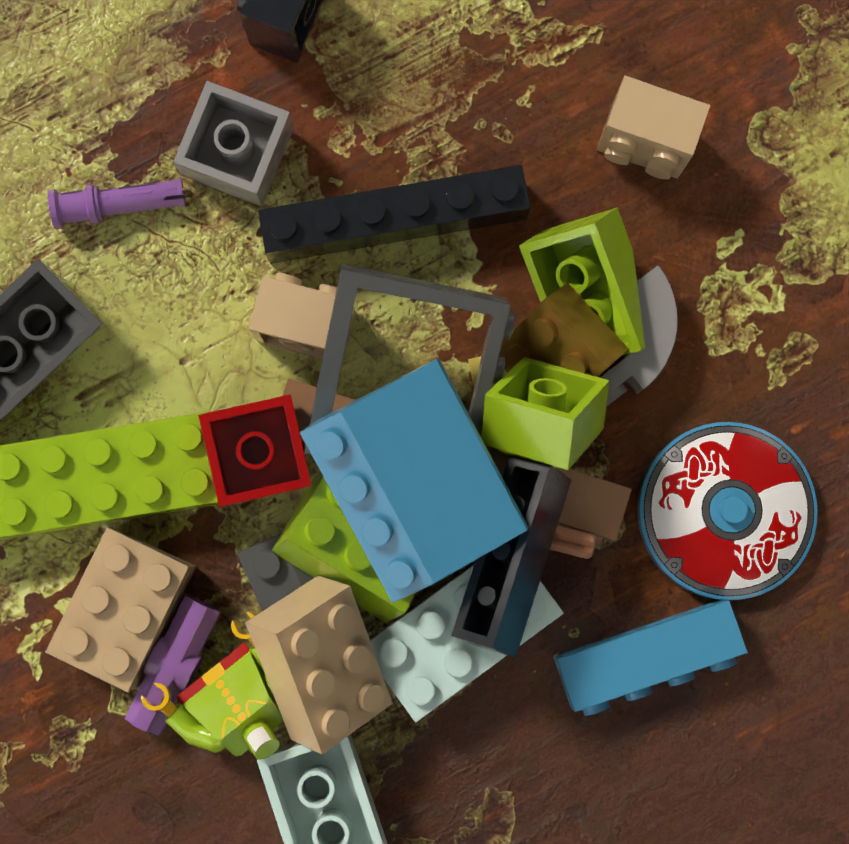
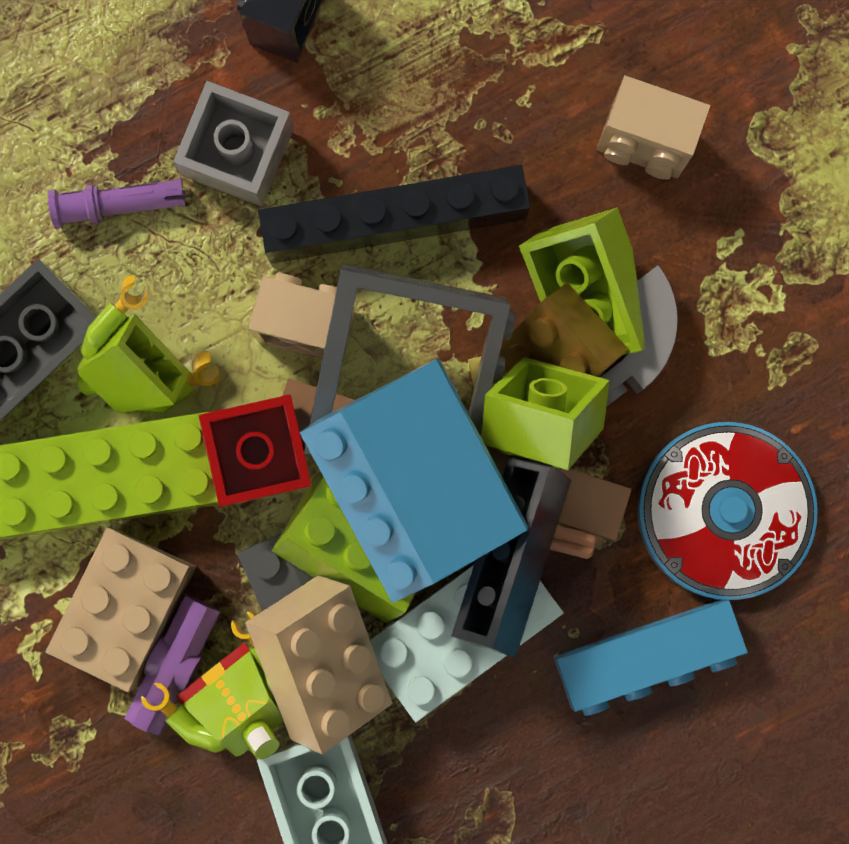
none -> lime torso [77,275,219,413]

